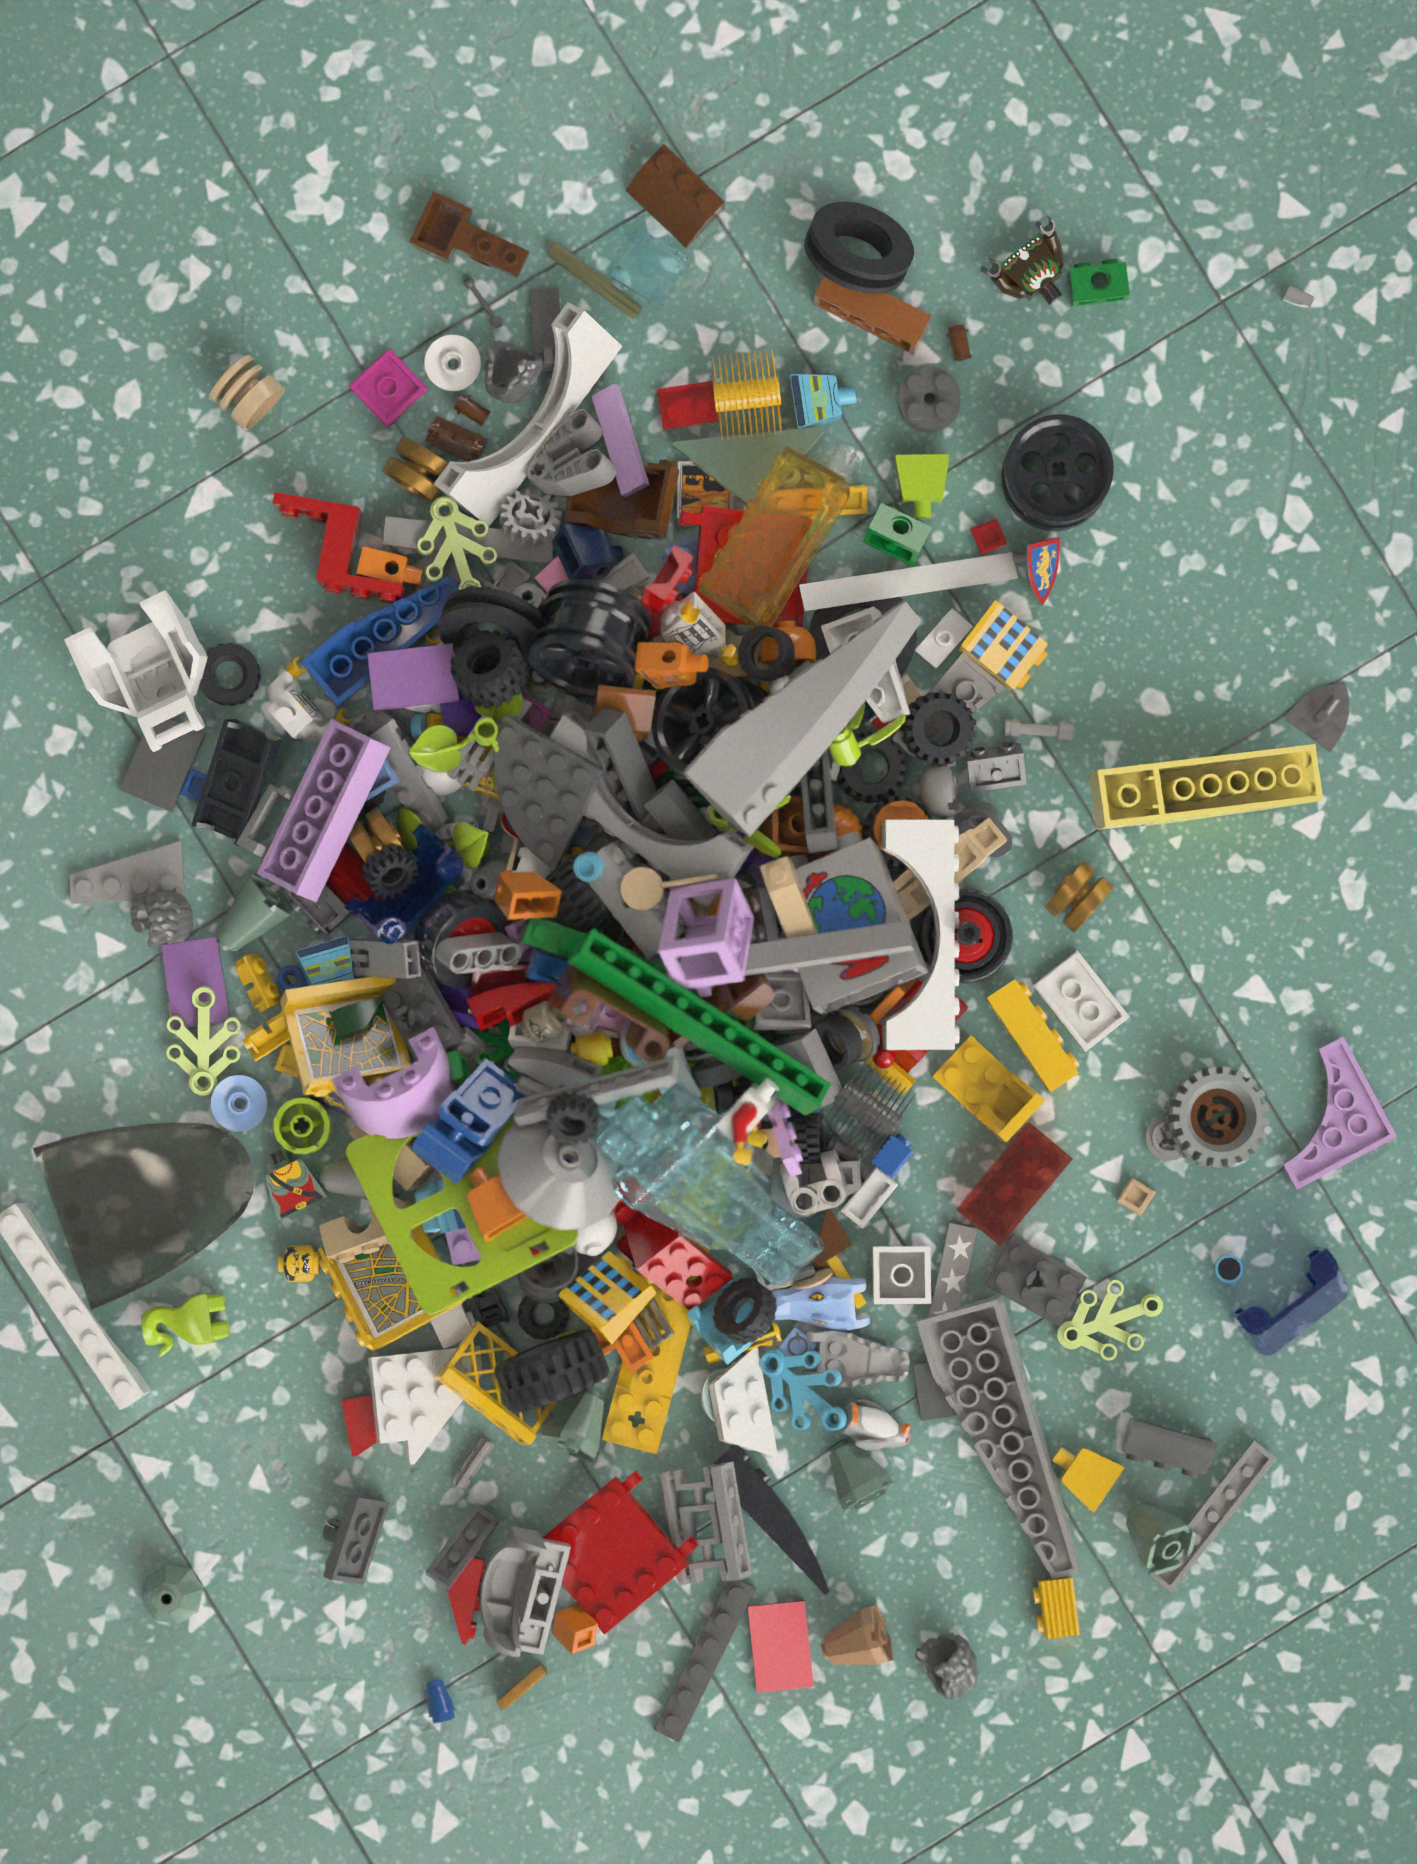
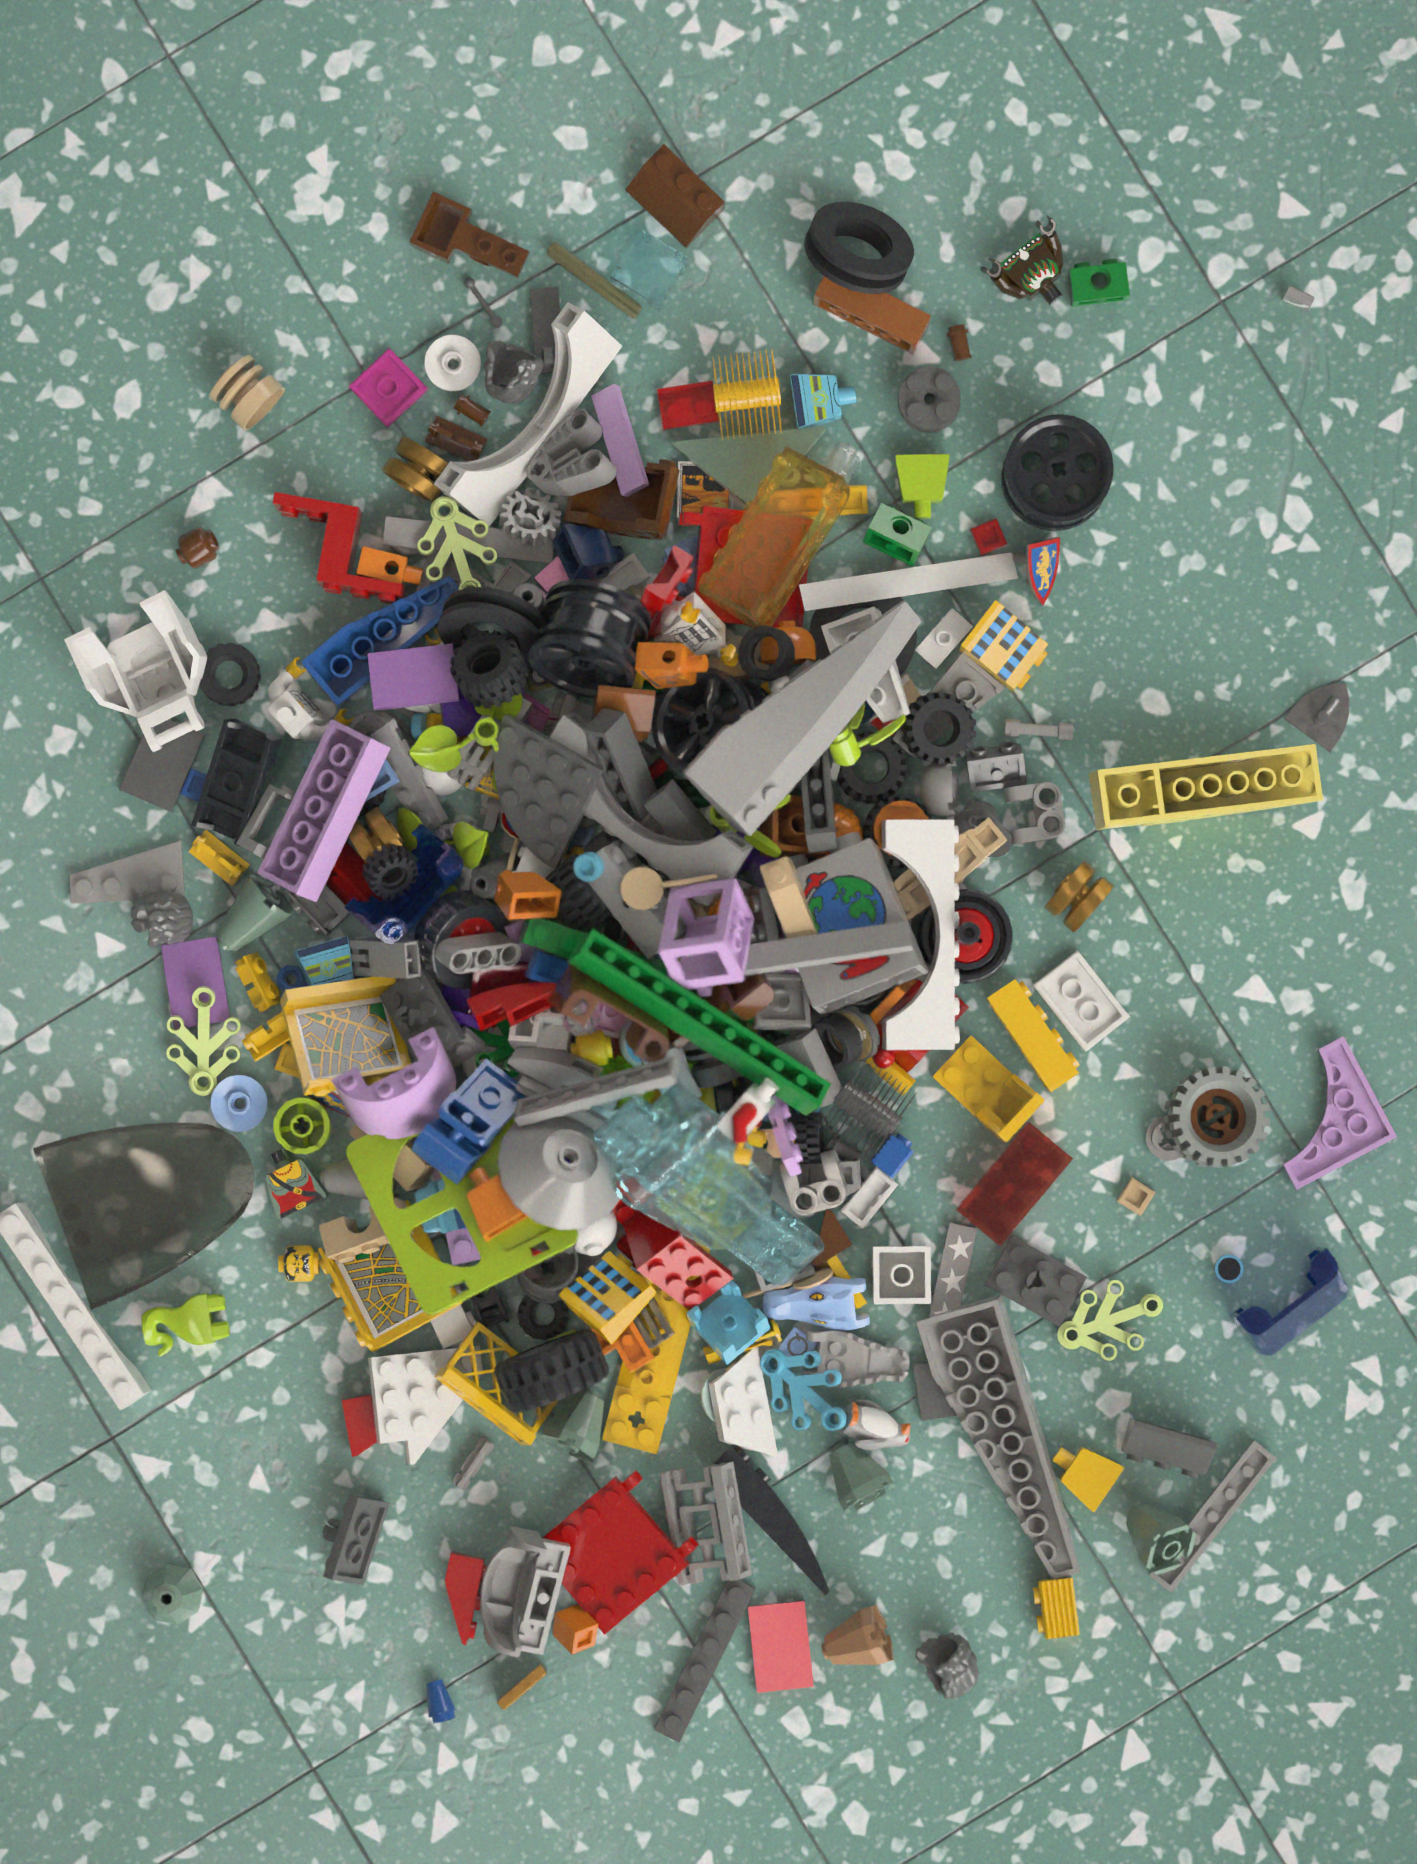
dark green slope [329,997,383,1041] -> none
dark grey hinge [426,1504,499,1590] -> none
green tile [447,1051,470,1086] -> none
dark tan head [521,1001,566,1043] -> none
black tyre [546,1091,599,1145] -> none
black tyre [713,1278,777,1345] -> none
none -> reddish brown head [176,527,220,568]
none -> yellow hinge [188,830,250,887]
none -> light grey piece [1004,782,1066,845]

